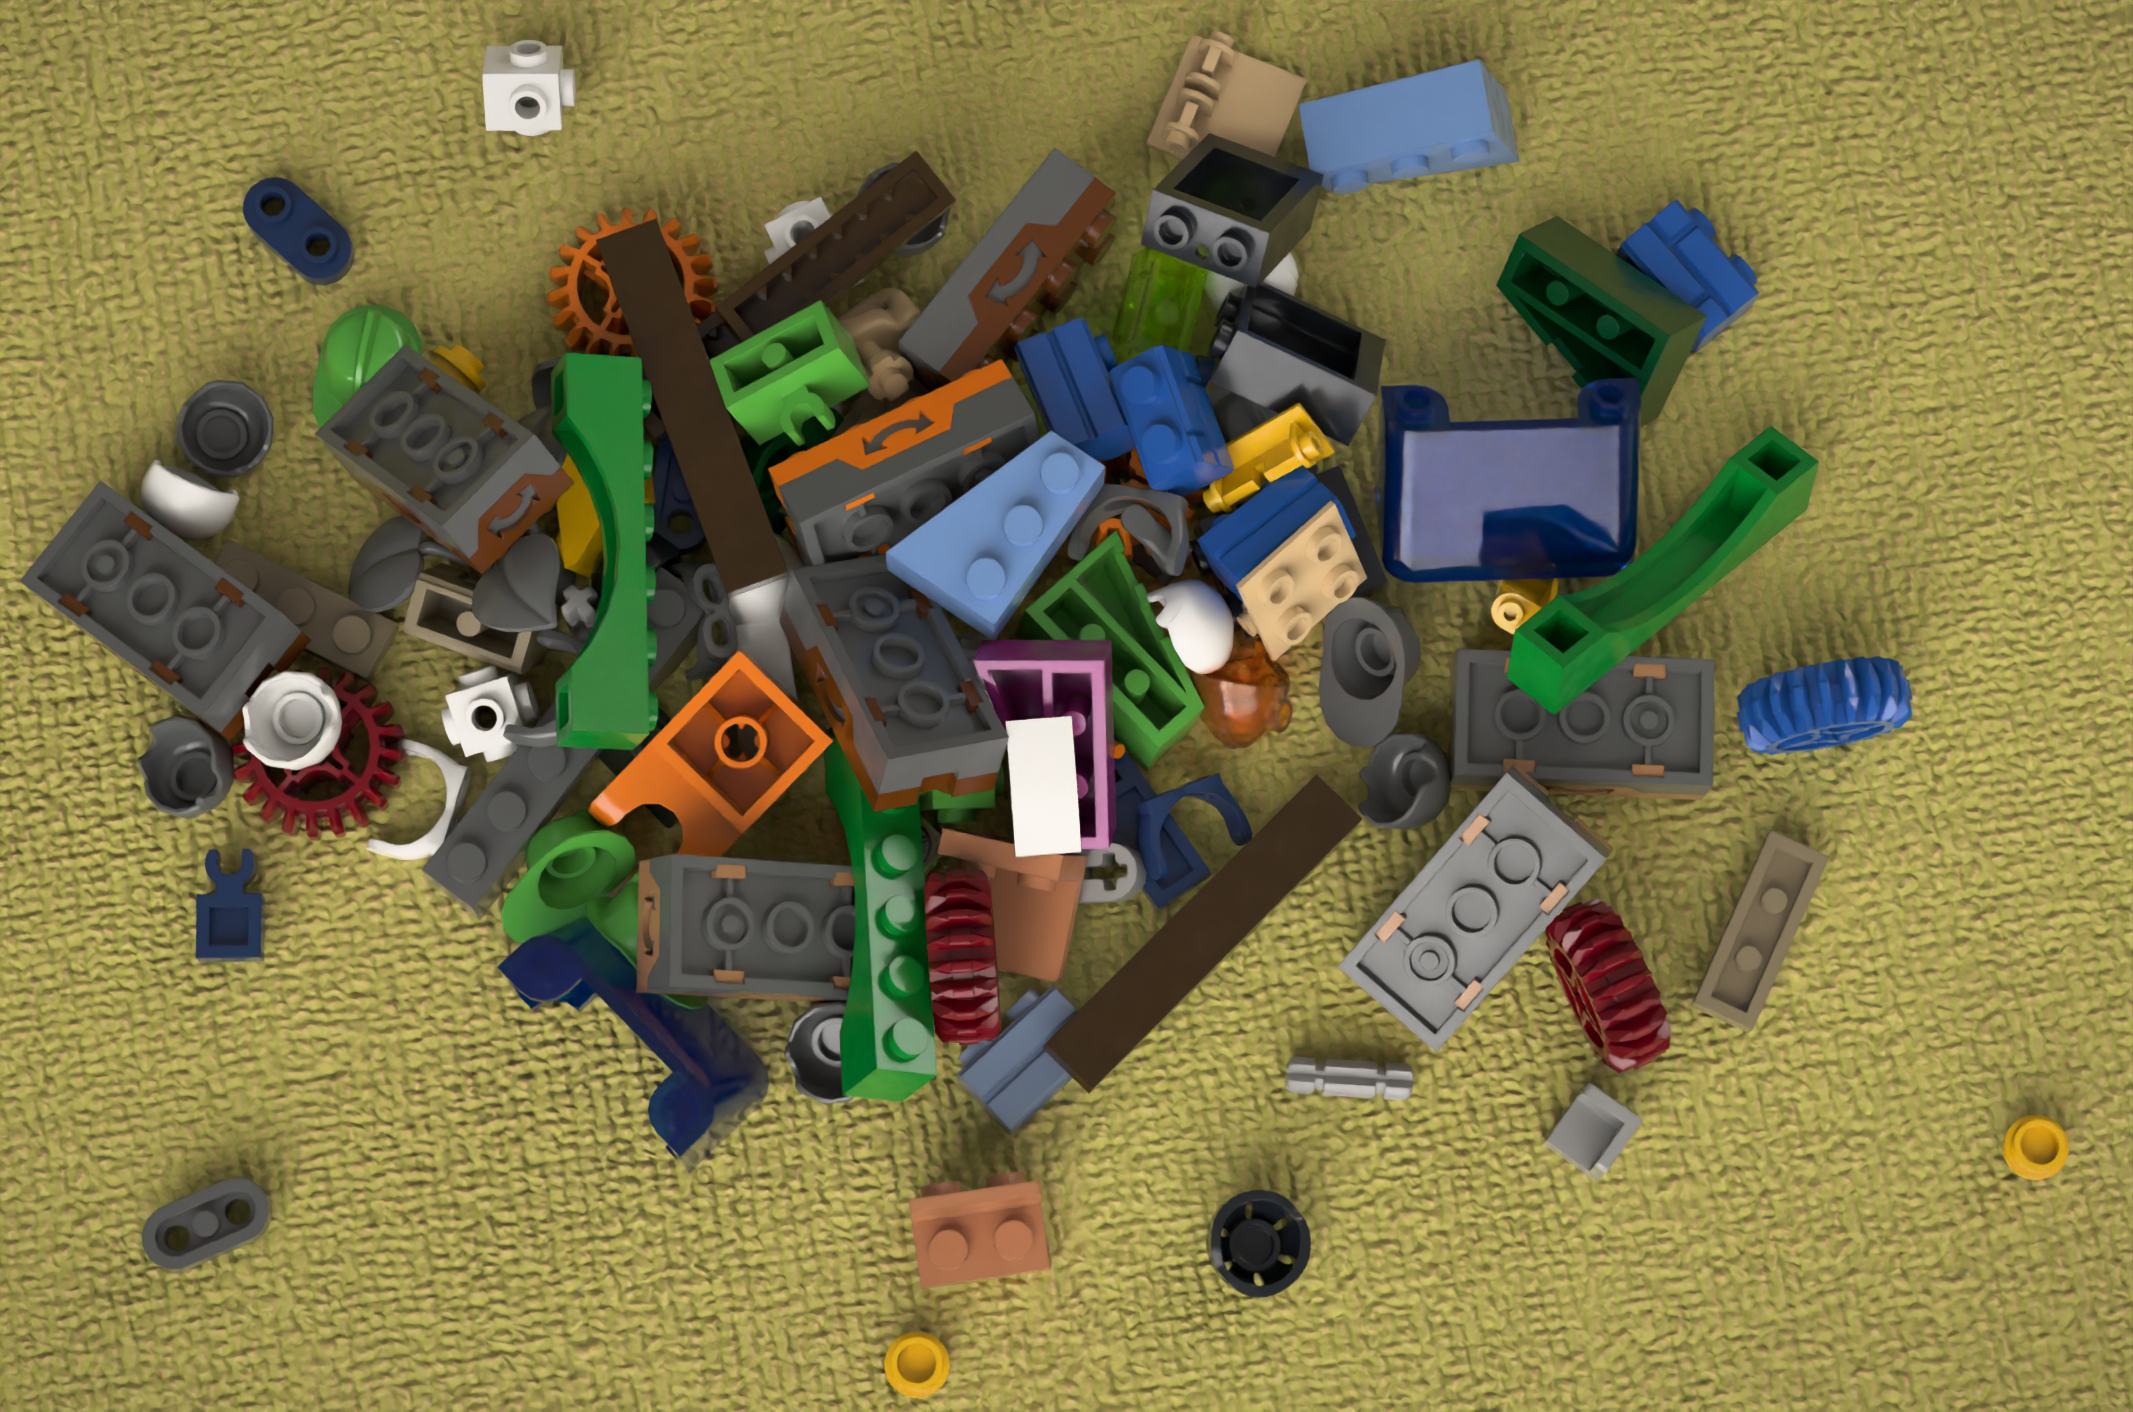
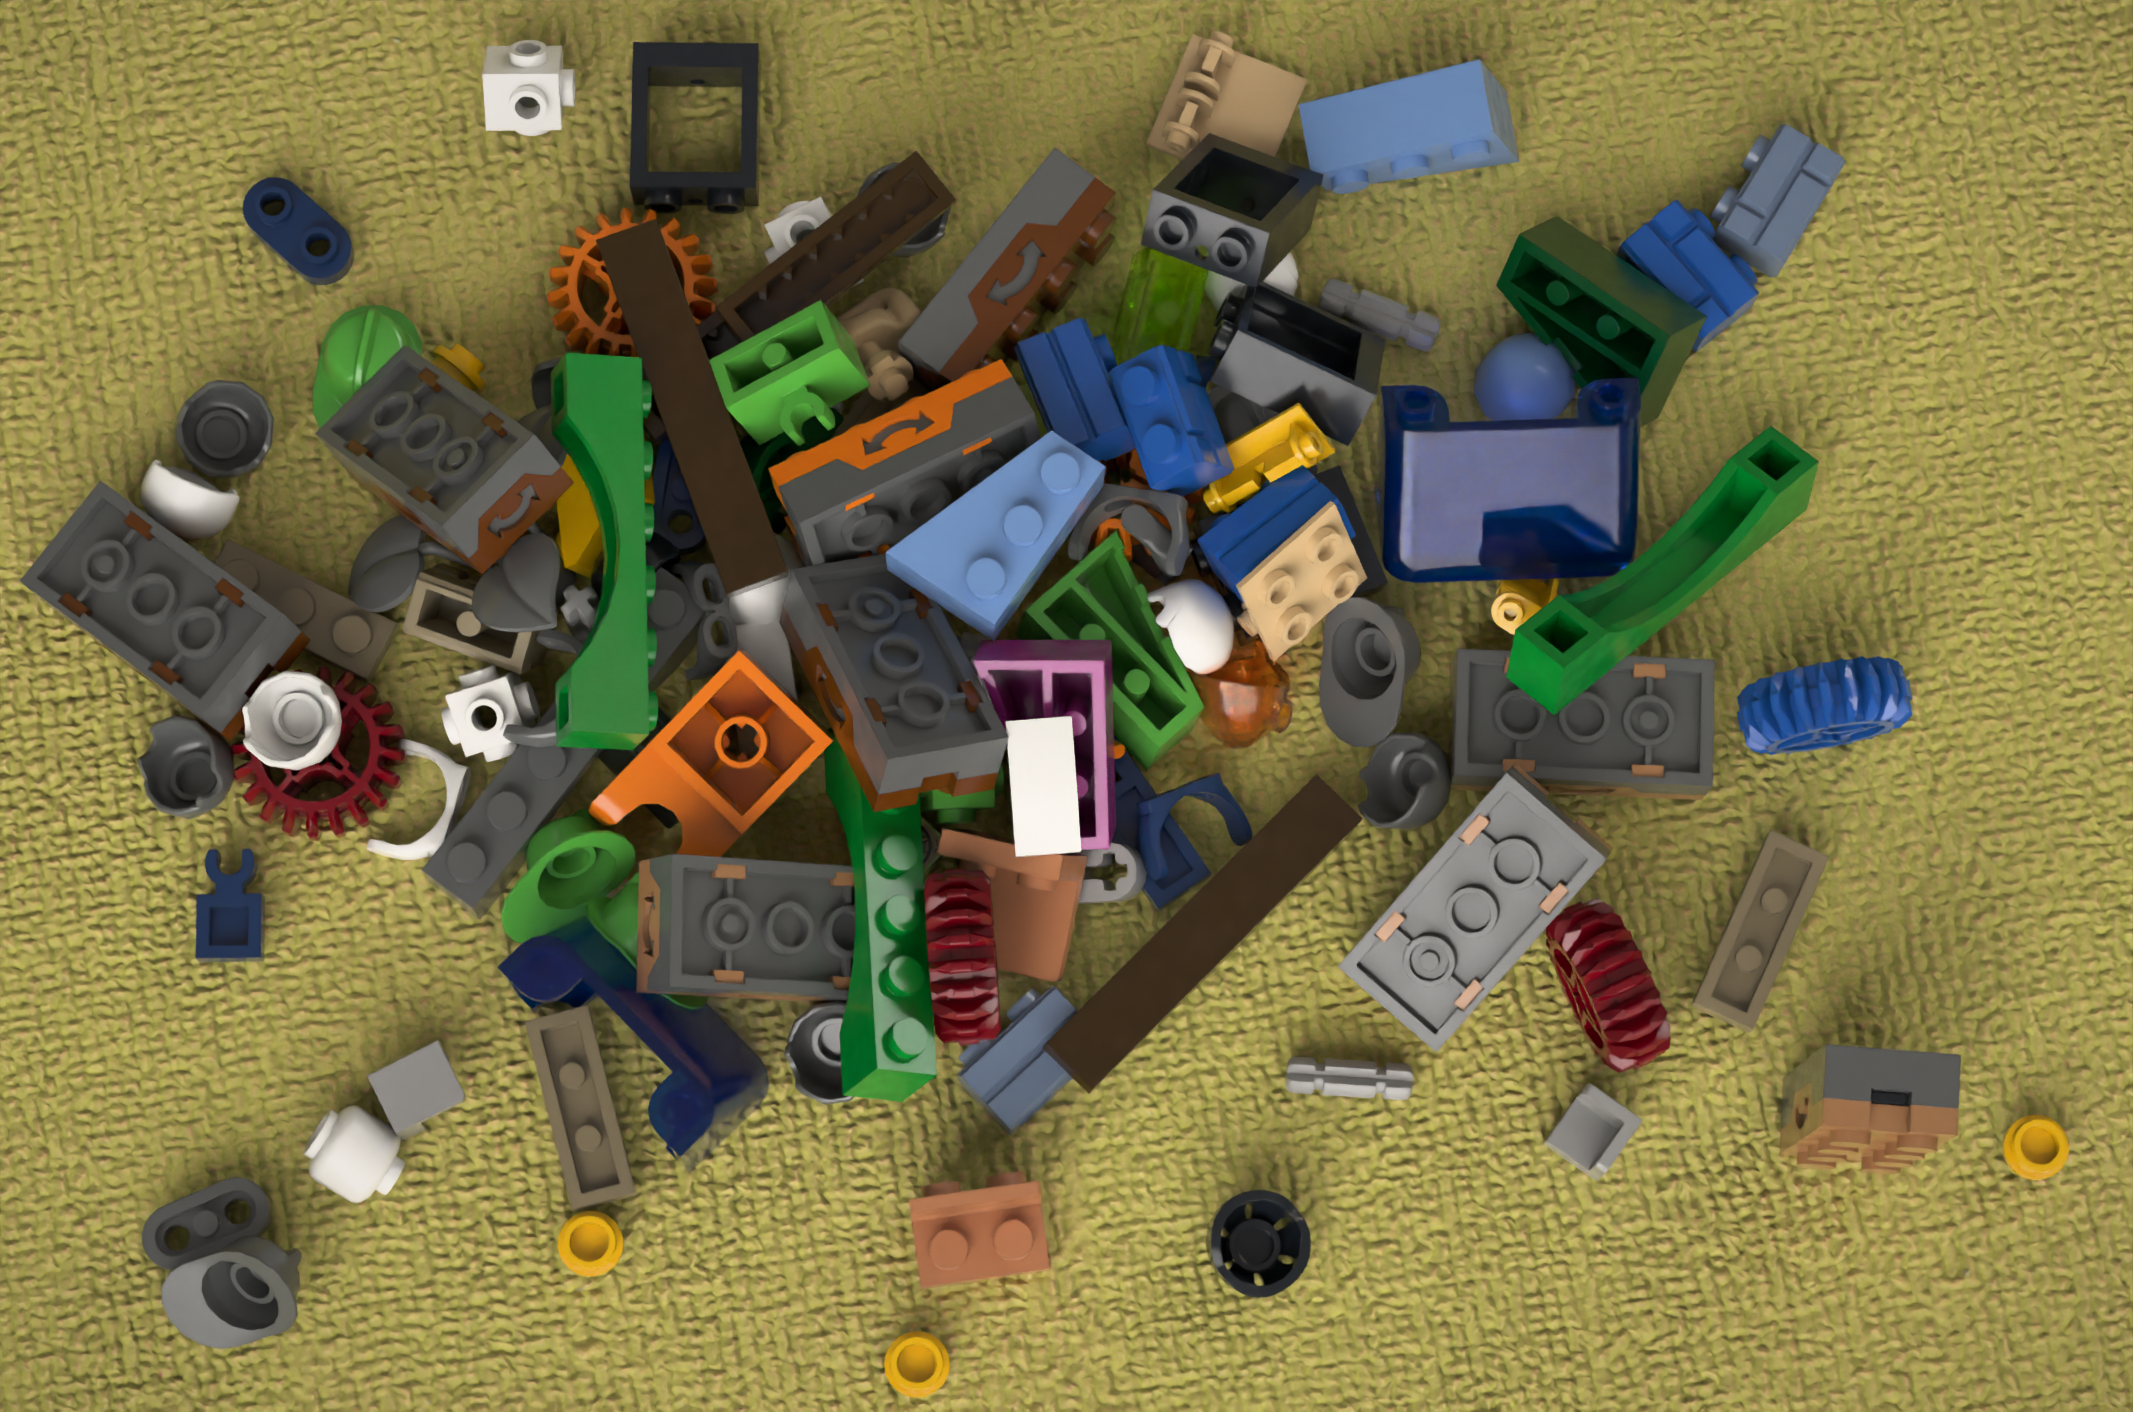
none -> dark grey piece [162,1236,302,1349]
none -> white head [303,1105,406,1203]
none -> light grey panel [367,1040,466,1141]
none -> dark tan plate [524,1005,637,1212]
none -> yellow plate [558,1211,624,1277]
none -> black window [630,42,761,214]
none -> light grey axle [1318,278,1441,352]
none -> medium blue hair [1474,333,1576,431]
none -> sand blue brick [1710,124,1846,278]
none -> piece [1779,1044,1961,1174]

